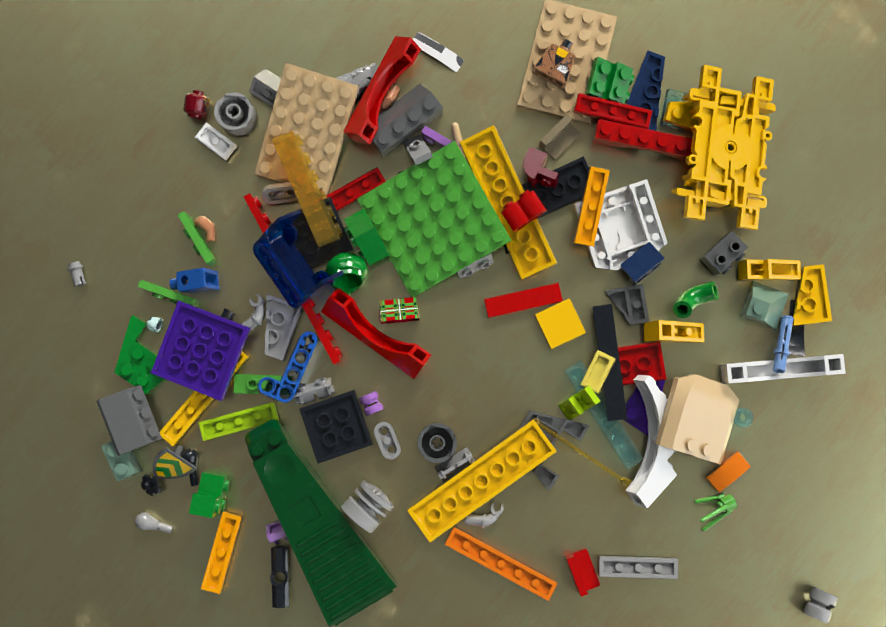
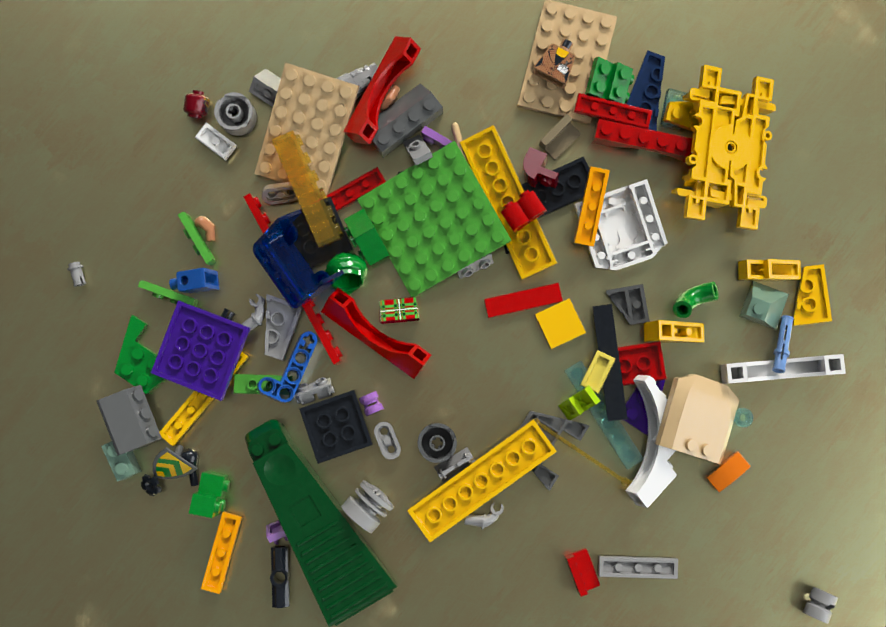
light grey piece [135,512,173,534] -> none
light aqua hinge [146,317,163,333] -> none
lime plate [198,402,279,441] -> none
white sticker [413,32,464,72] -> none
orange plate [445,526,558,601] -> none
dark blue panel [620,242,665,286] -> none
bright green plant [694,493,738,531] -> none
dark grey brick [700,231,748,276] -> none
black sticker [789,300,805,356] -> none

